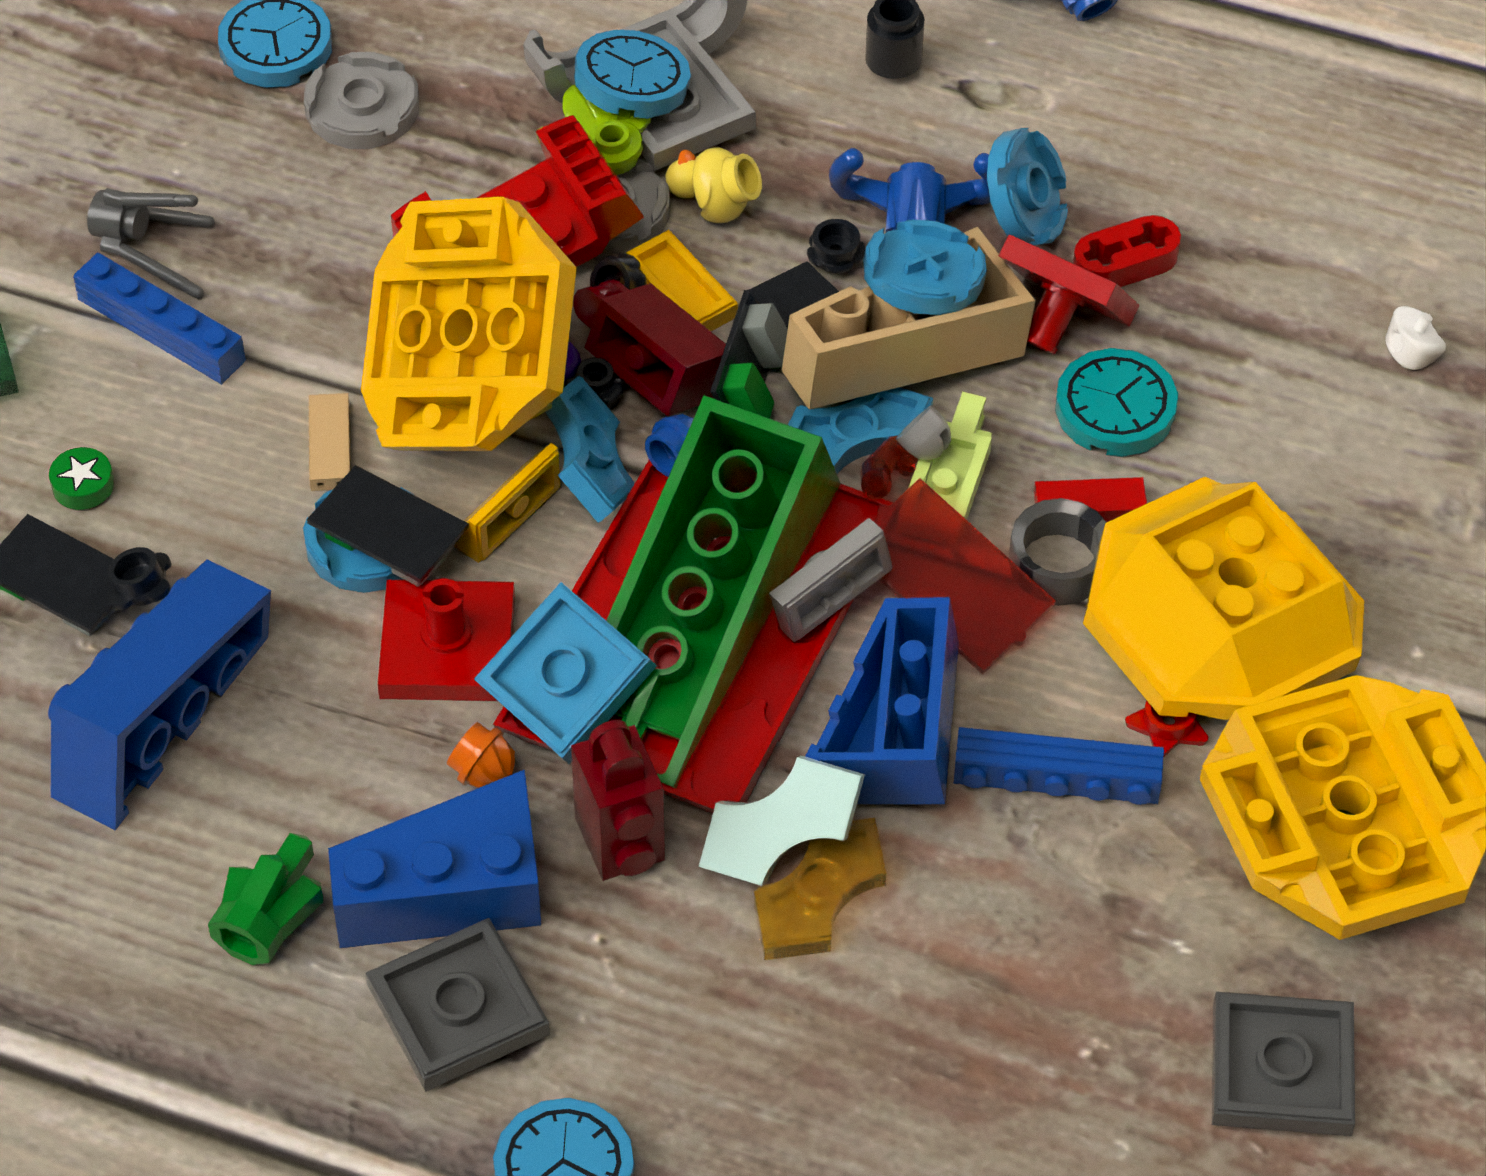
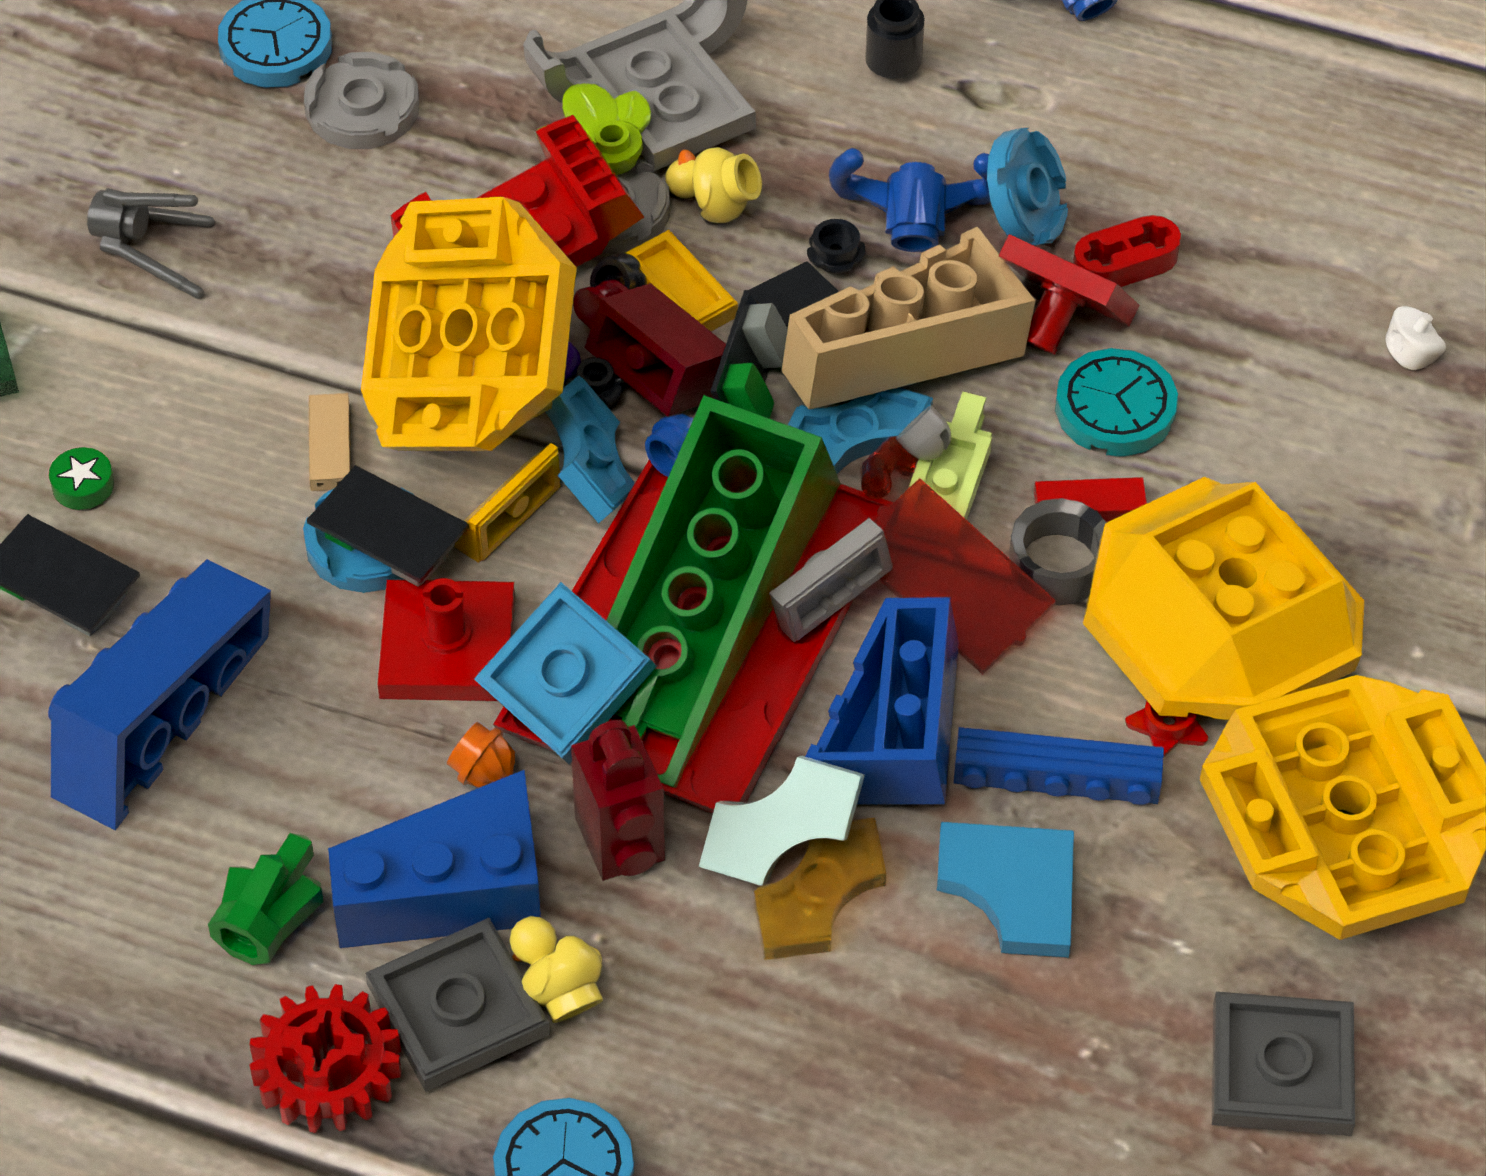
blue piece [73,252,246,385] -> none
black plate [108,547,172,610] -> none
dark azure tile [574,29,691,119] -> none
dark azure tile [863,219,987,315] -> none
none -> red gear [249,984,402,1133]
none -> light yellow animal [510,916,603,1023]
none -> dark azure tile [937,822,1074,958]

